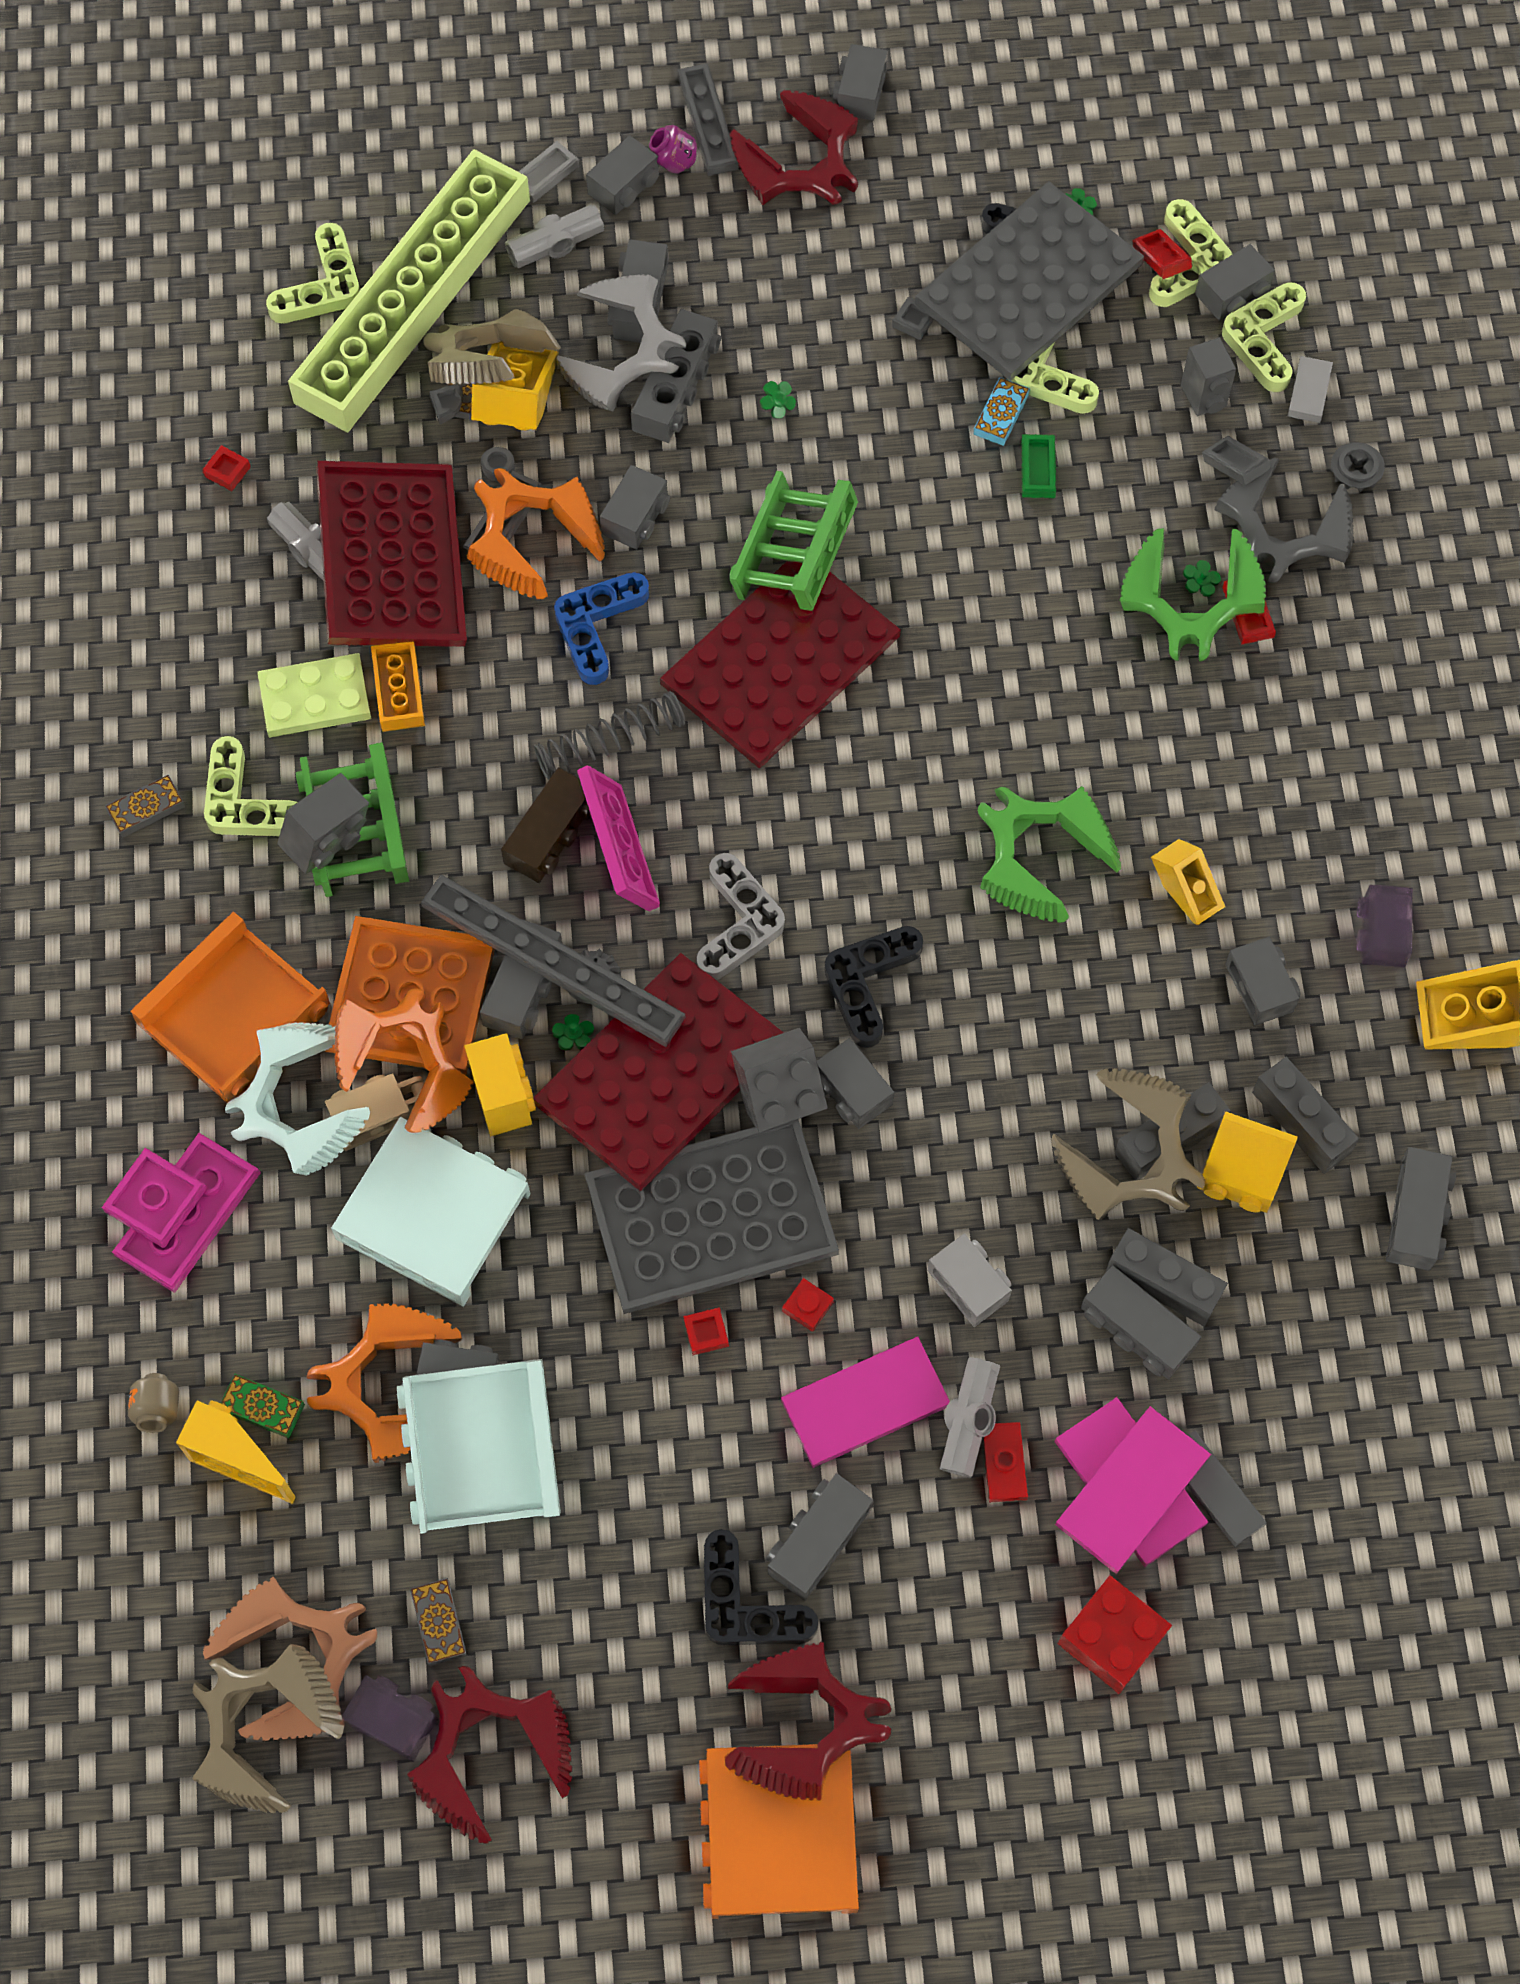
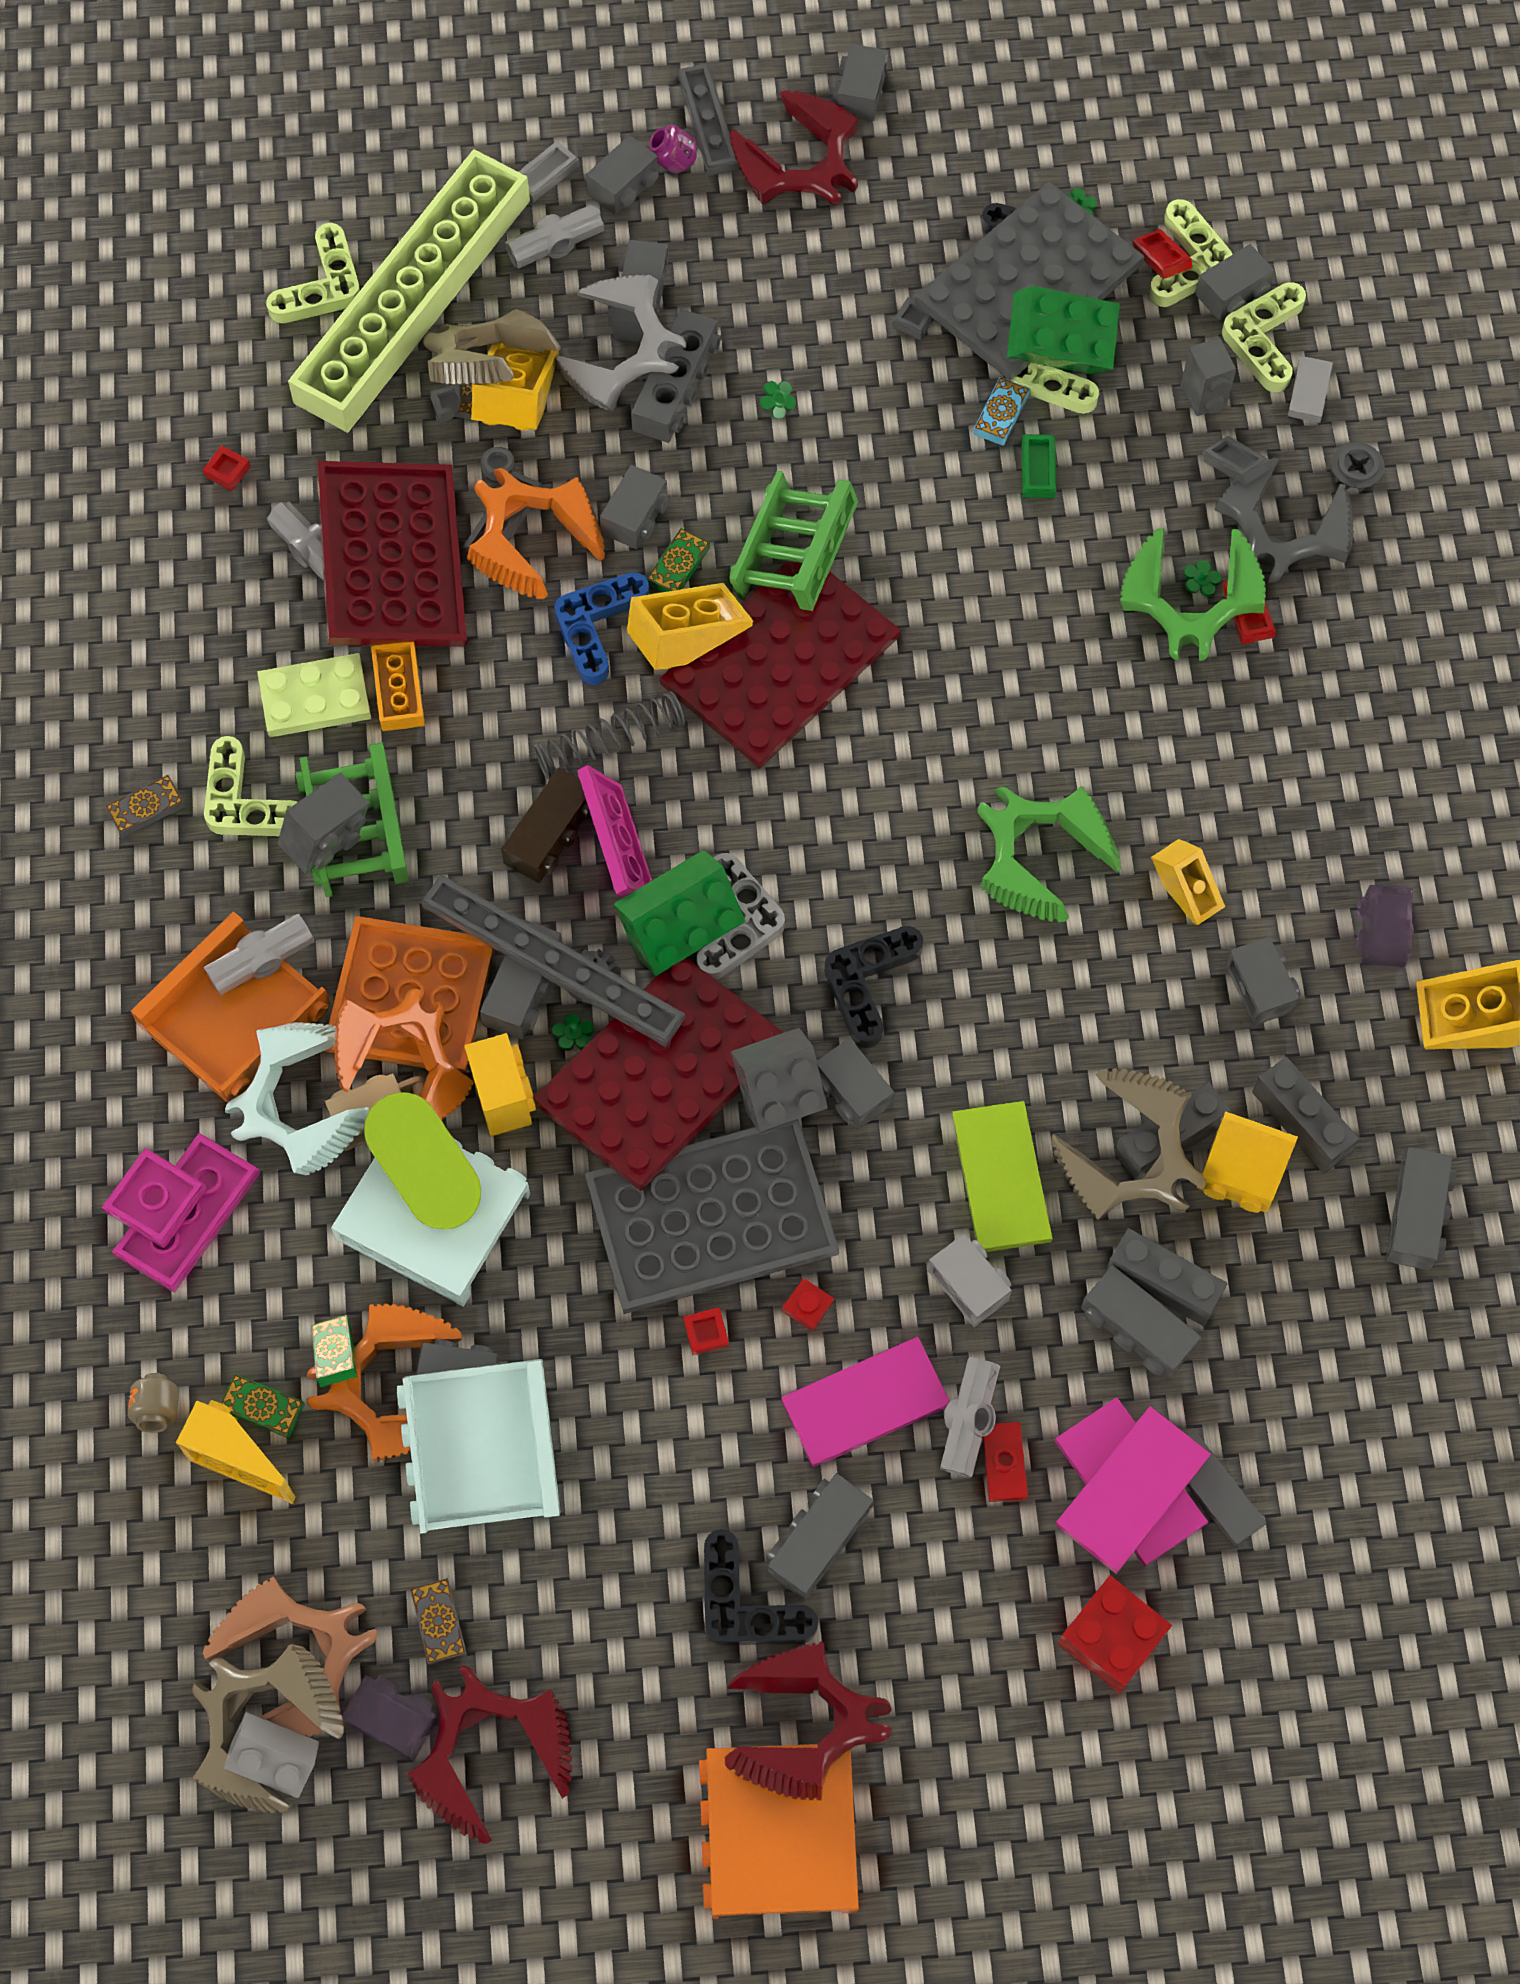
none -> light grey piece [204,914,315,996]
none -> light grey brick [224,1712,319,1798]
none -> tile [311,1315,357,1387]
none -> lime tile [364,1092,481,1229]
none -> green brick [614,850,746,976]
none -> yellow slope [627,583,753,670]
none -> tile [647,528,710,592]
none -> lime tile [952,1101,1052,1252]
none -> green brick [1007,285,1120,375]

